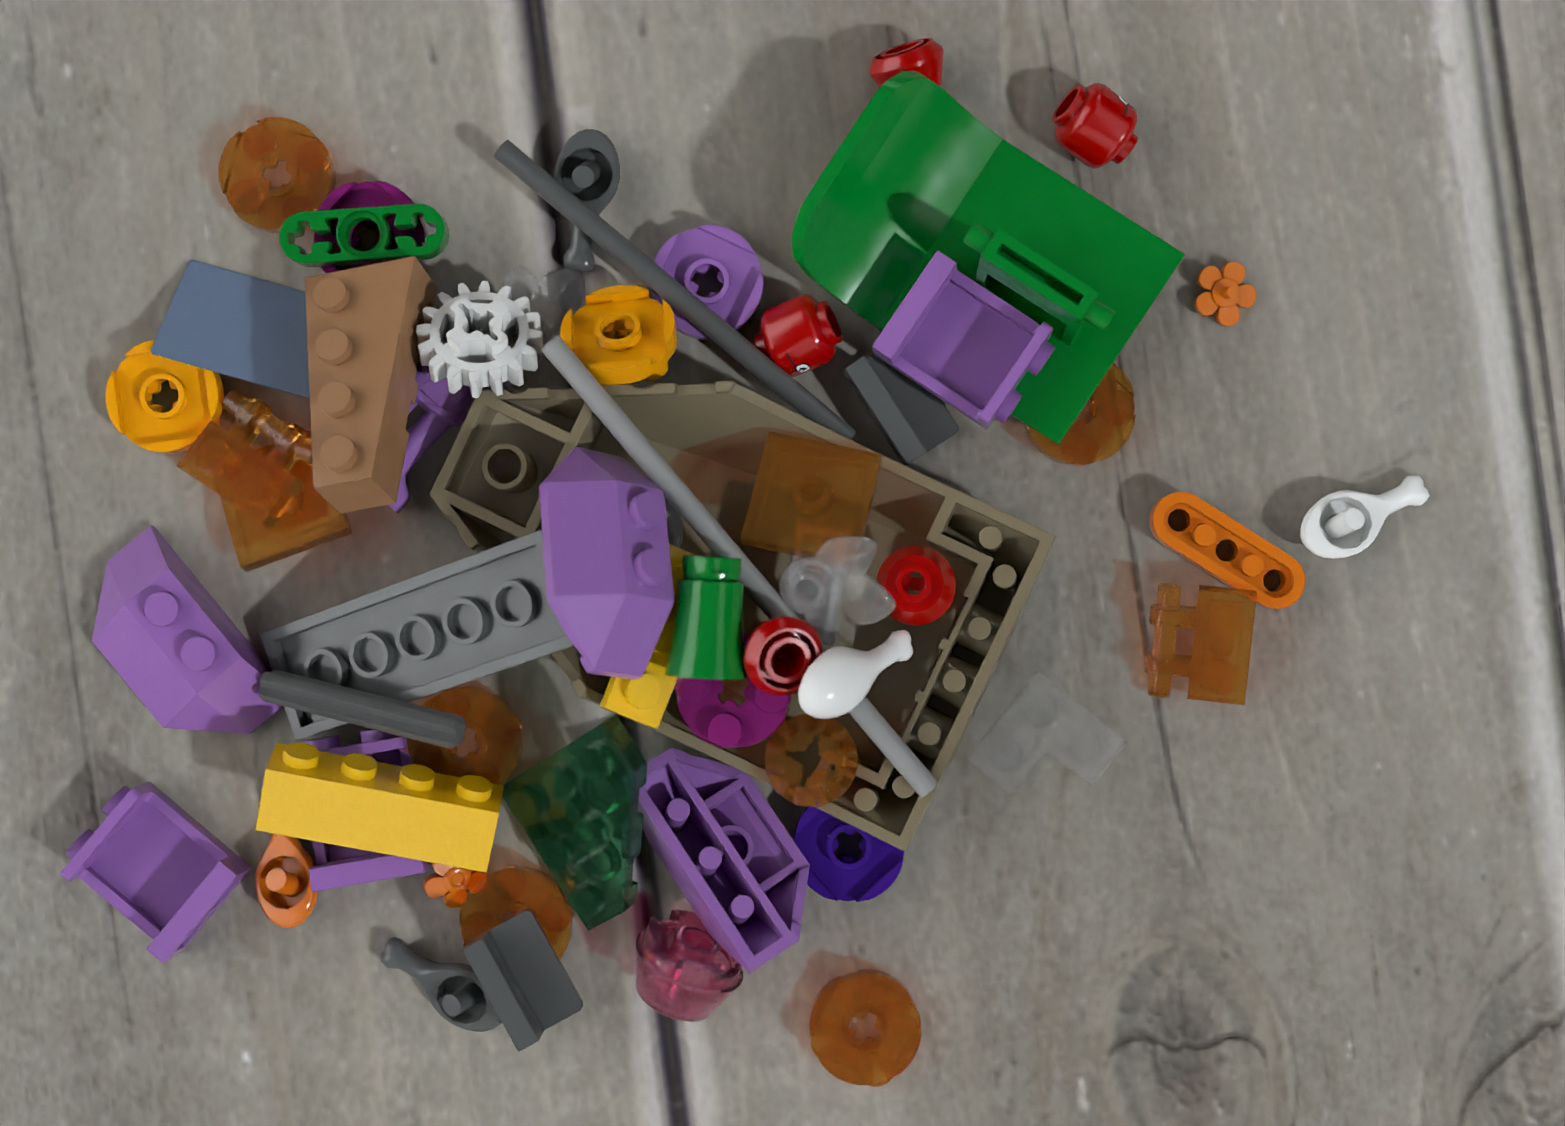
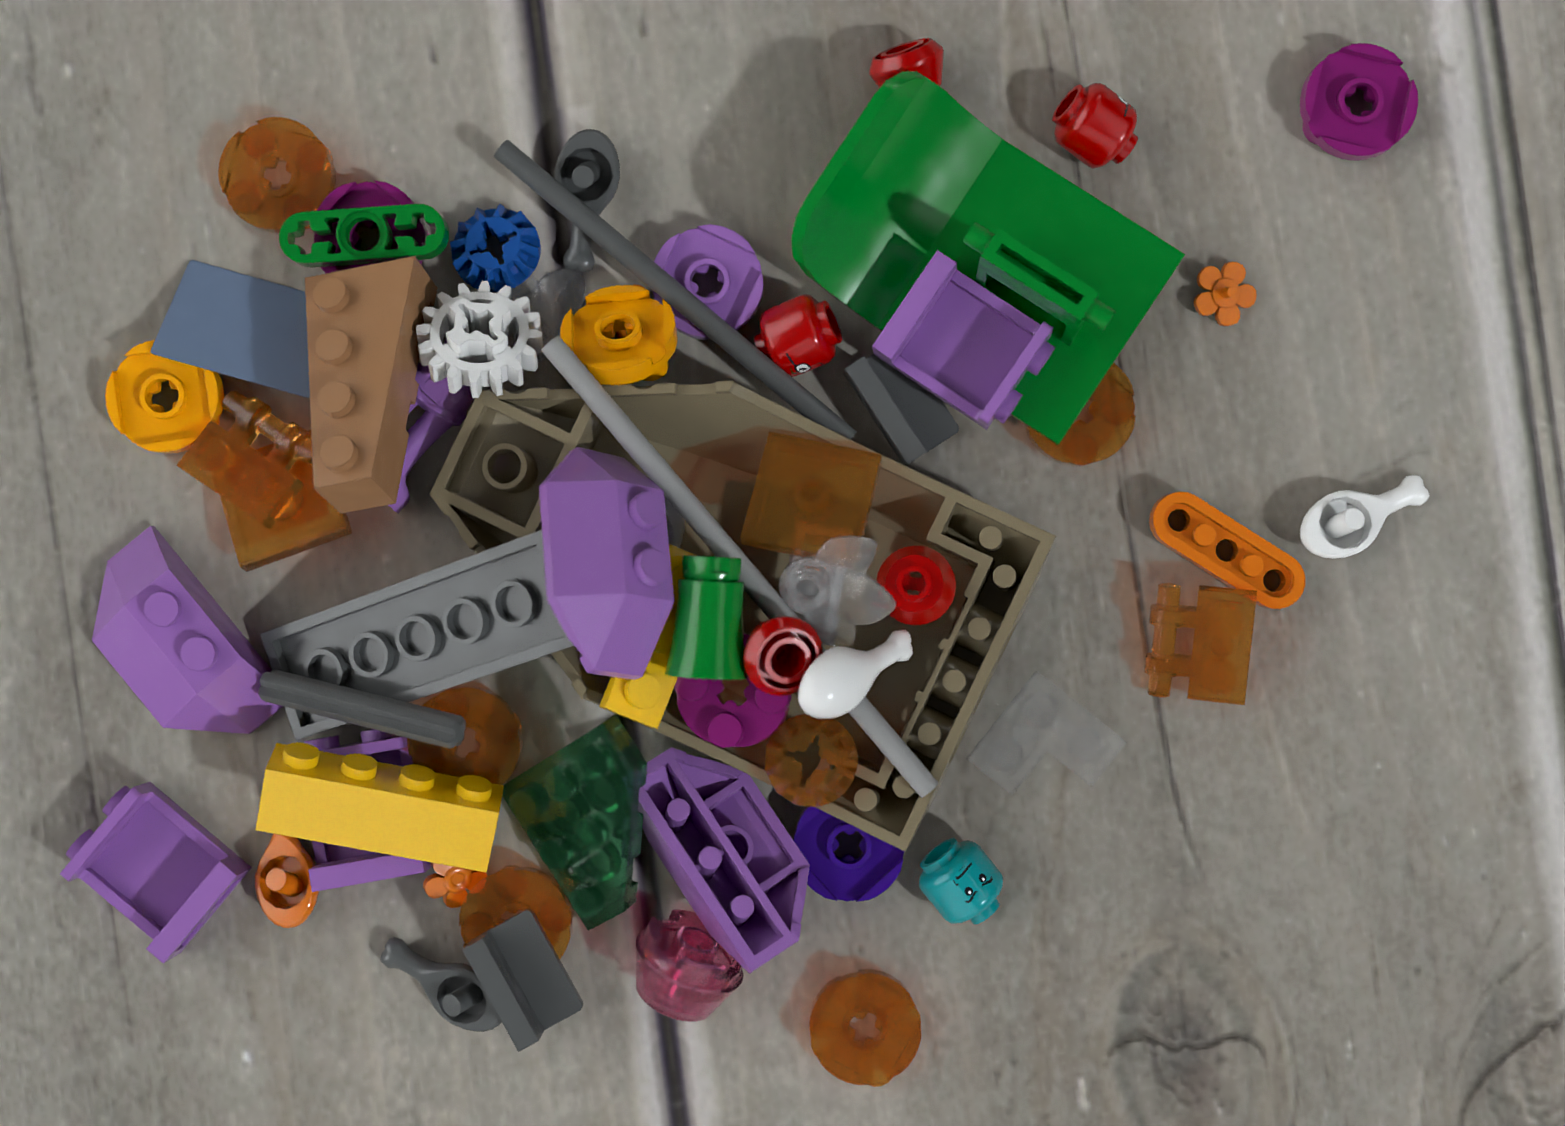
none -> blue gear [450,203,541,292]
none -> teal head [919,838,1003,924]
none -> magenta plate [1300,43,1418,161]

